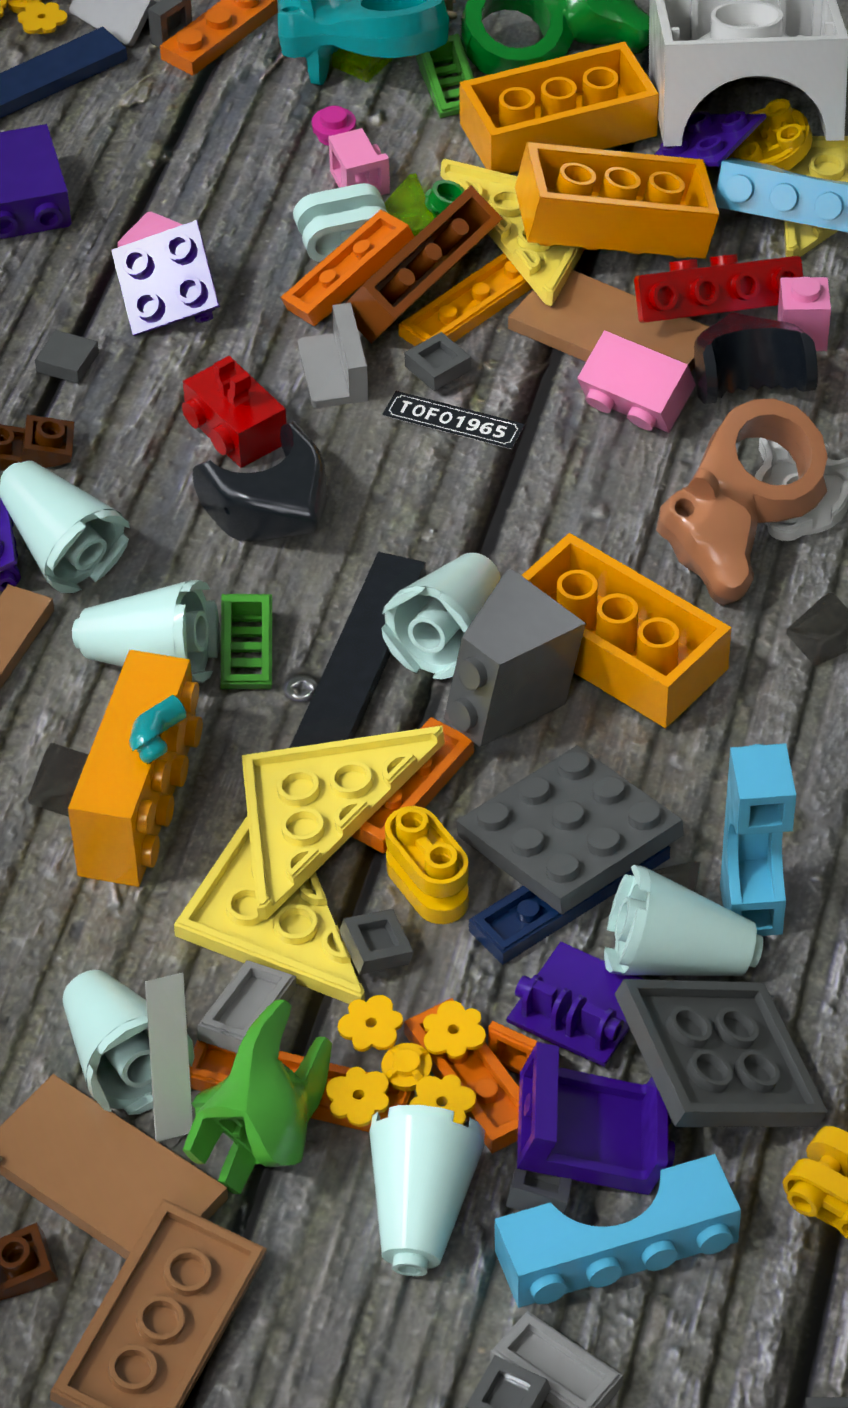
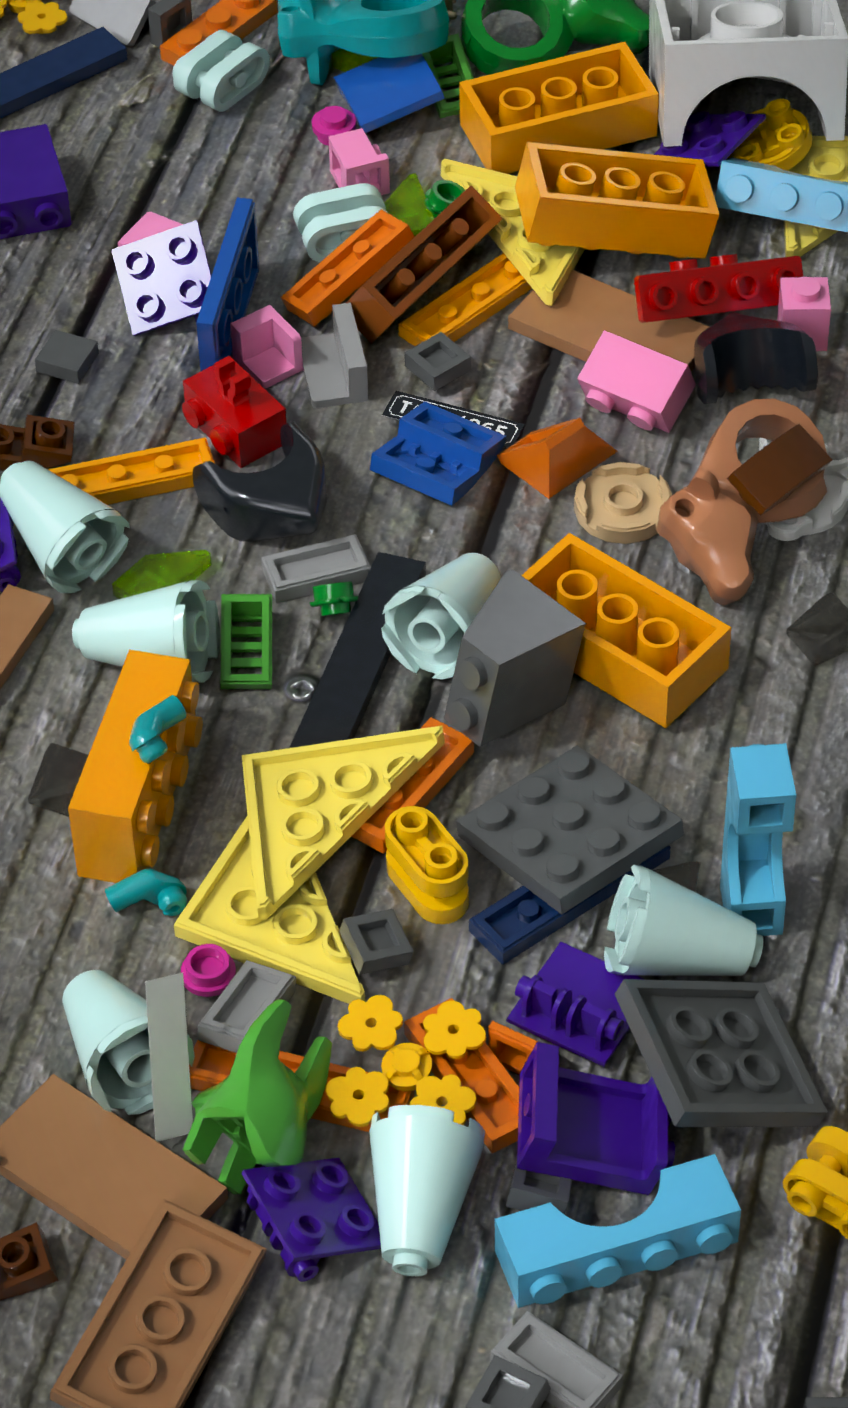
none -> light orange tile [48,437,215,505]
none -> teal arm [105,869,188,916]
none -> clear neon green tile [112,550,212,599]
none -> light aqua brick [172,30,270,112]
none -> dark pink plate [181,944,236,997]
none -> blue tile [196,197,260,371]
none -> bright pink panel [230,305,303,388]
none -> dark purple hinge [241,1157,381,1282]
none -> light grey tile [261,534,371,603]
none -> green plate [309,581,359,616]
none -> blue slope [334,54,445,133]
none -> blue slope [369,401,506,506]
none -> orange slope [496,417,618,499]
none -> tan tile [574,462,672,544]
none -> reddish brown slope [727,424,832,516]

